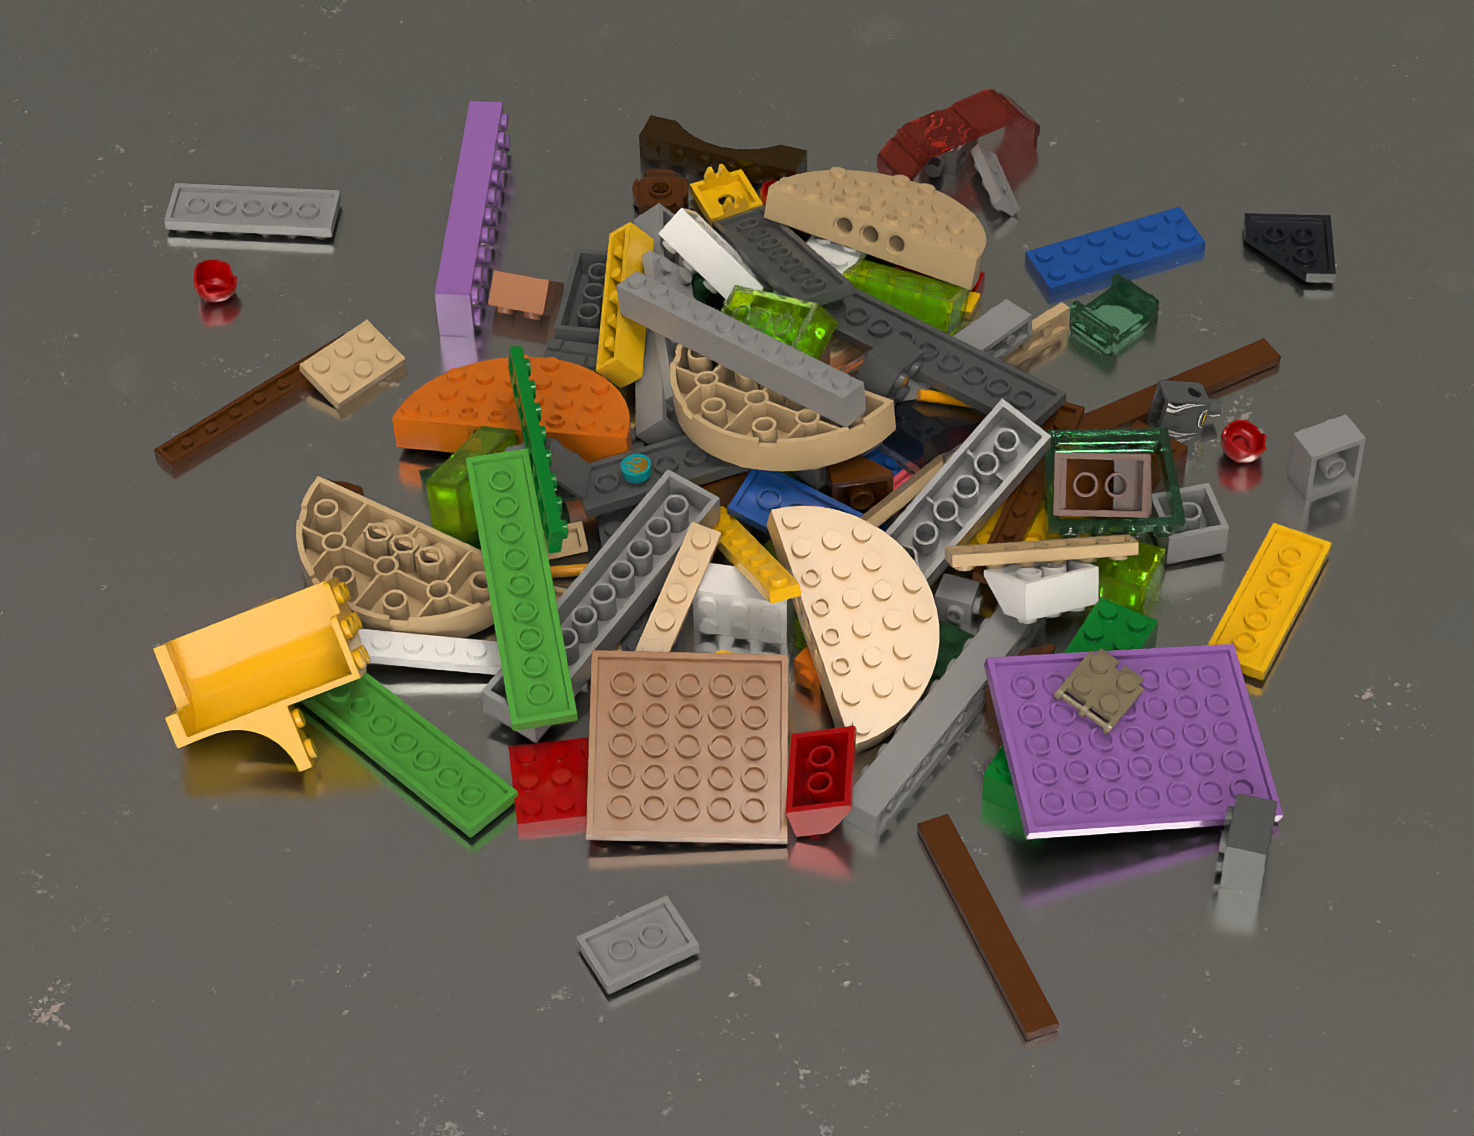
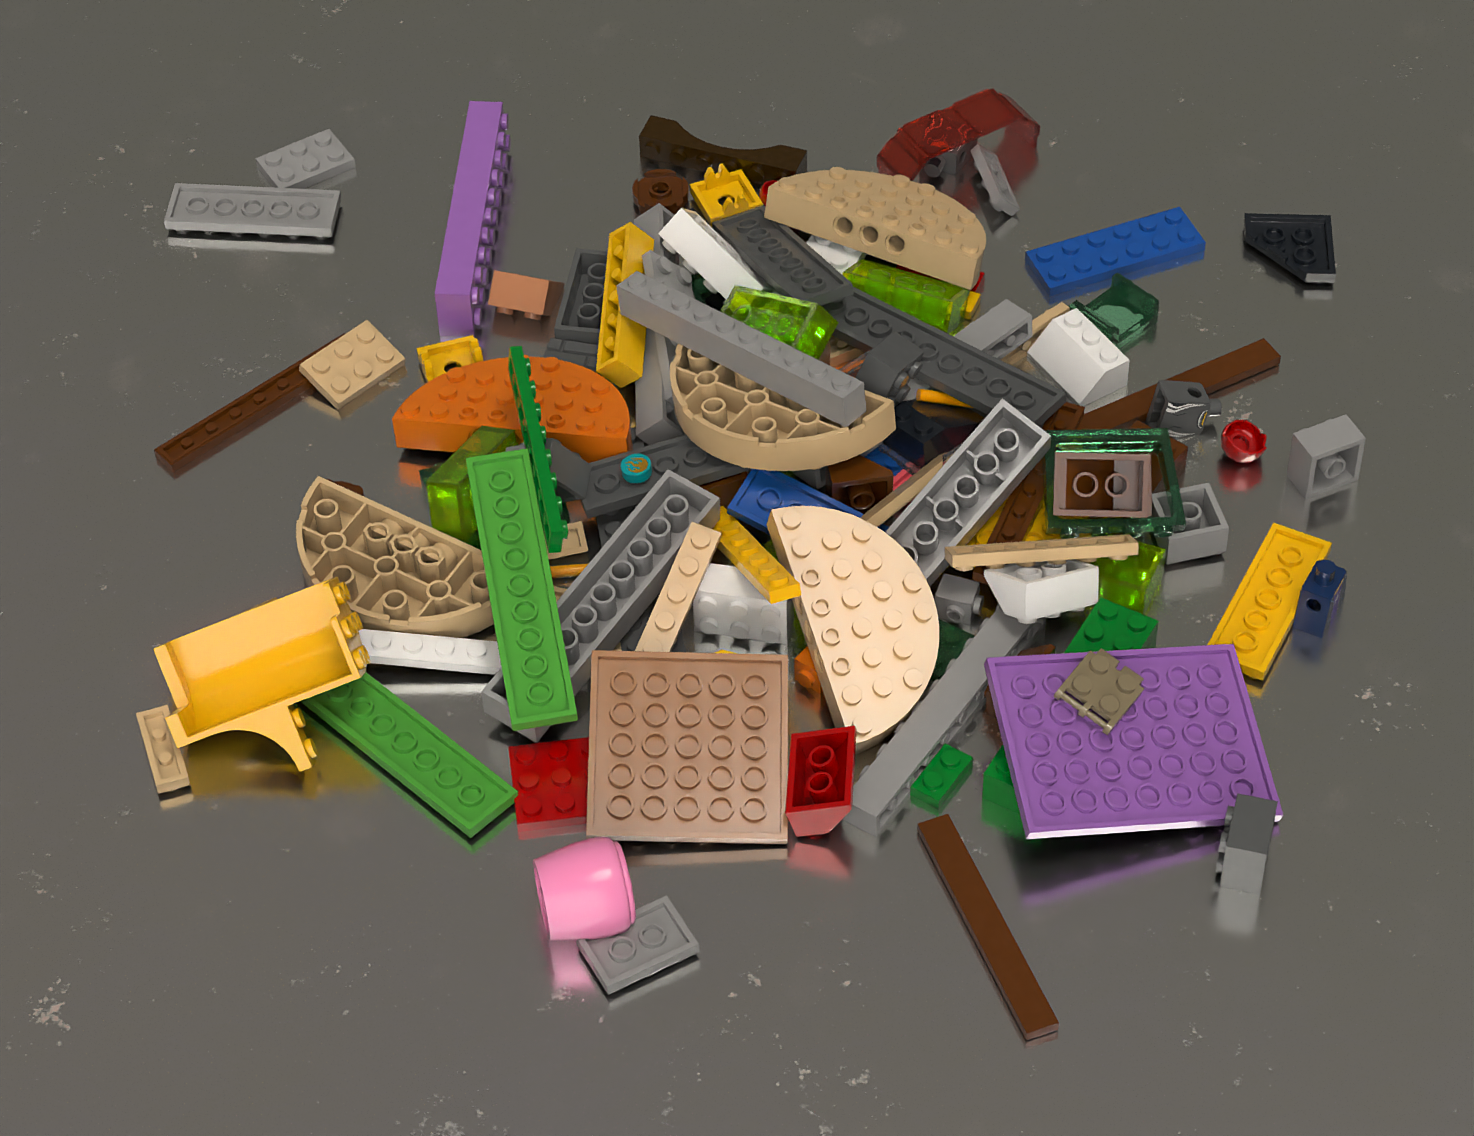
red hair [193,259,237,303] -> none
none -> tan plate [136,705,190,794]
none -> light grey plate [255,129,356,189]
none -> yellow piece [416,335,483,382]
none -> bright pink piece [533,837,636,941]
none -> green plate [910,743,973,809]
none -> white slope [1027,308,1130,407]
none -> dark blue torso [1293,560,1347,638]

